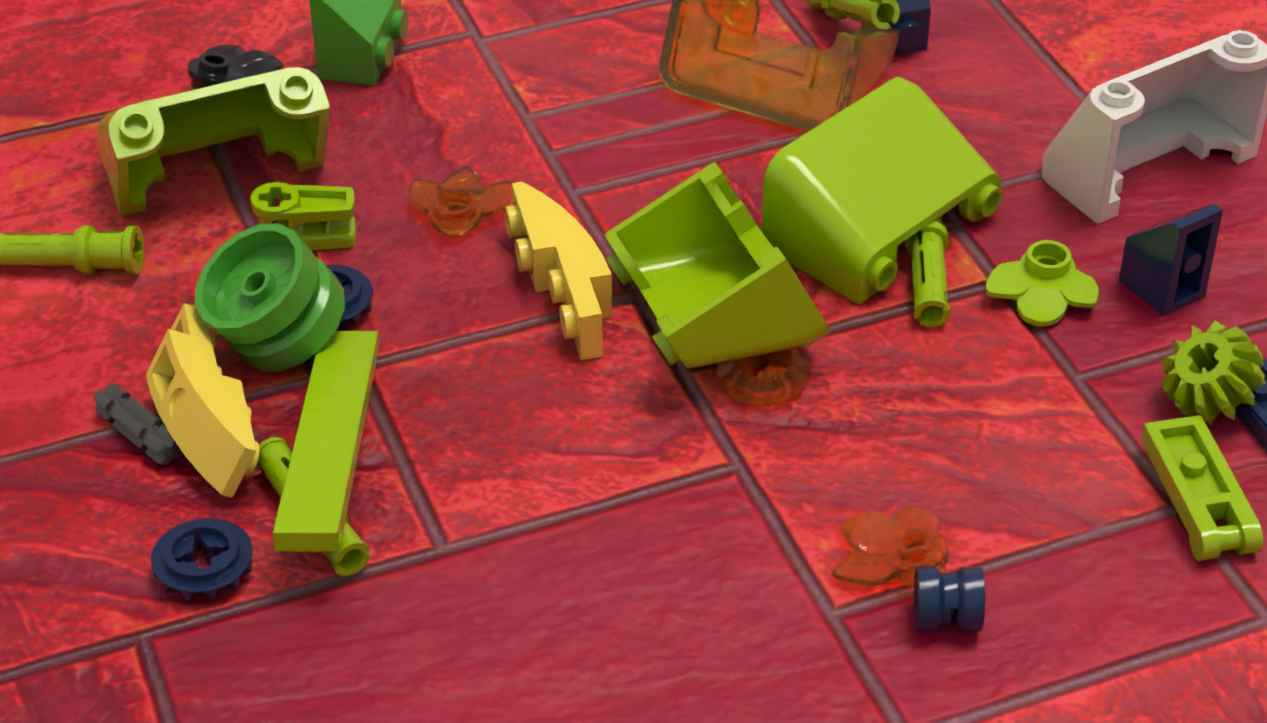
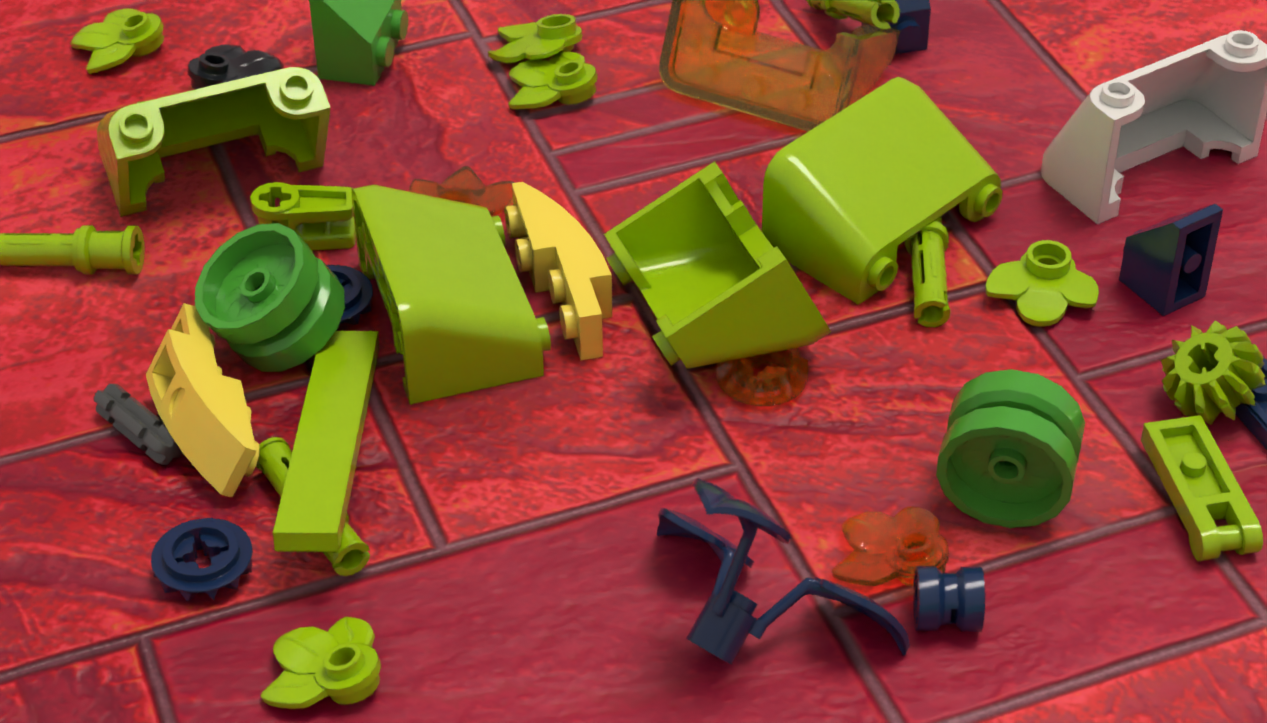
none -> lime plate [70,9,164,74]
none -> lime plate [260,617,381,709]
none -> lime windscreen [351,184,551,405]
none -> lime plate [488,14,582,63]
none -> lime plate [508,52,598,109]
none -> dark blue plant [657,478,910,665]
none -> bright green wheel [936,369,1085,528]

